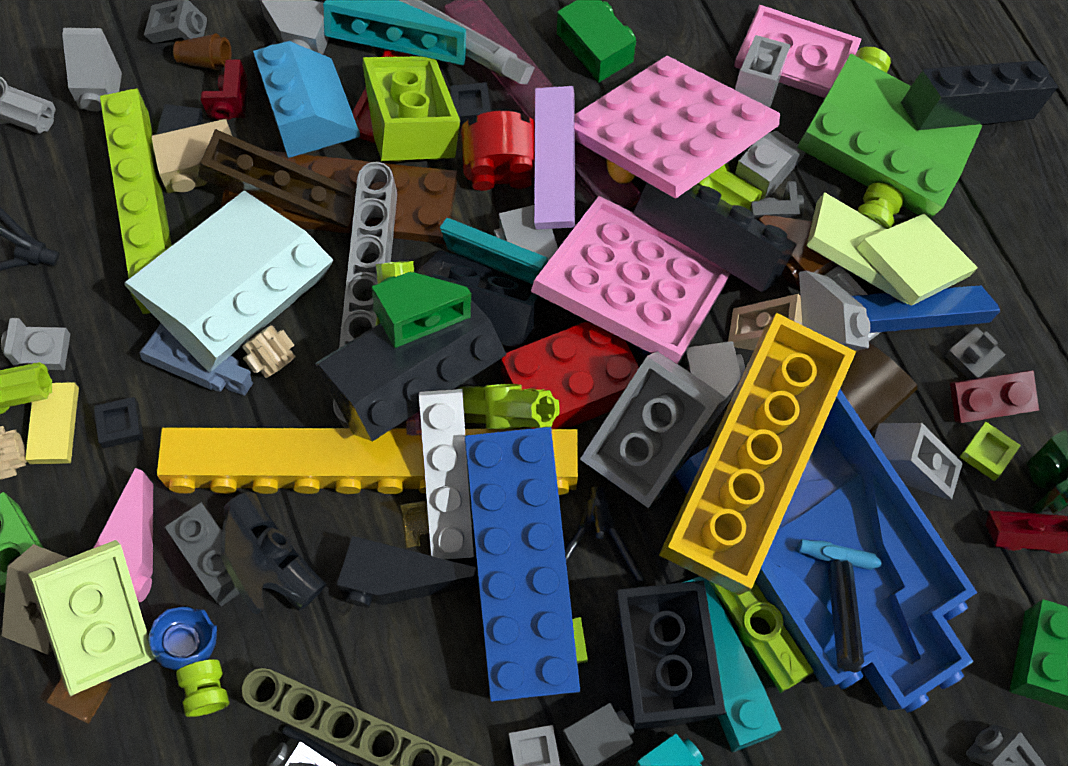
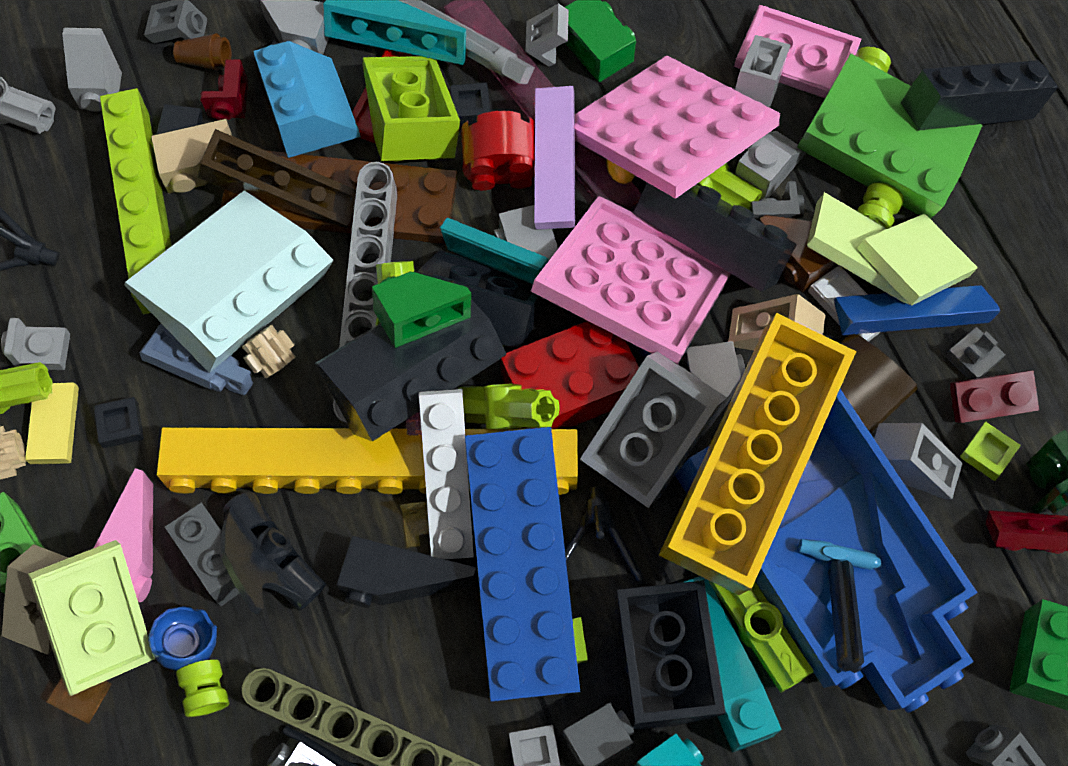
light grey slope [799,271,870,351] -> none
none -> light grey bracket [525,3,569,66]

